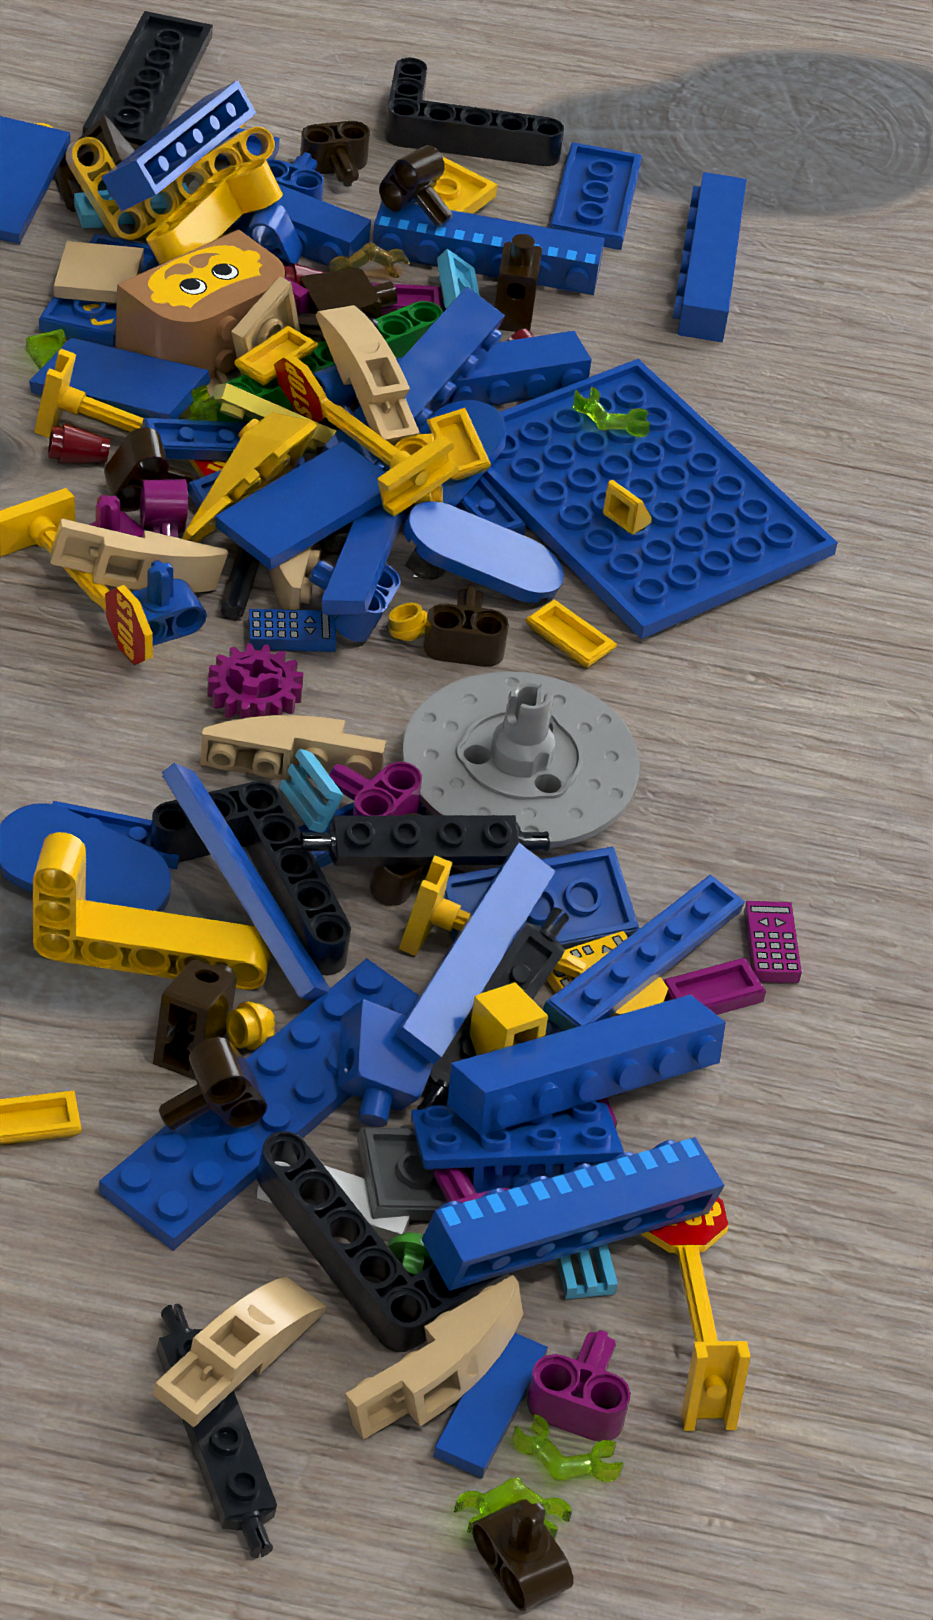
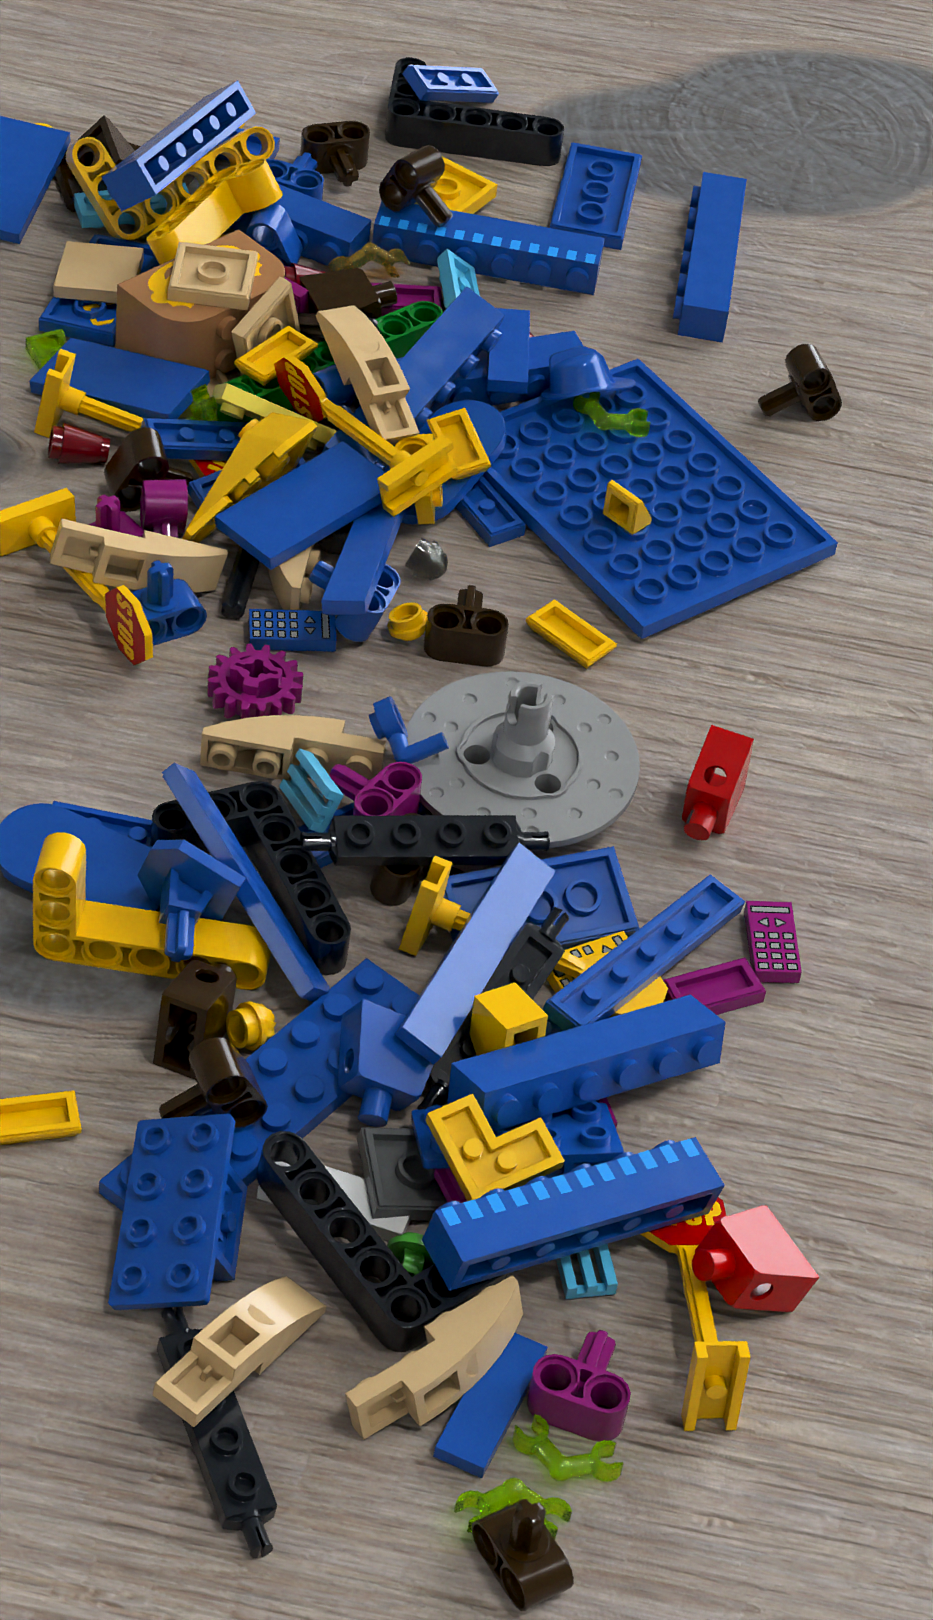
black plate [83,11,213,146] -> none
tile [404,502,564,603] -> none
dark brown torso [495,234,542,332] -> none
none -> blue bracket [108,1114,248,1310]
none -> blue piece [137,840,246,962]
none -> tan tile [167,242,258,310]
none -> blue plate [369,696,449,764]
none -> blue tile [402,65,499,103]
none -> yellow plate [425,1093,565,1201]
none -> blue tile [487,308,530,394]
none -> blue piece [541,346,636,400]
none -> red torso [682,725,754,841]
none -> red torso [692,1205,819,1312]
none -> dark brown beam [758,344,842,421]

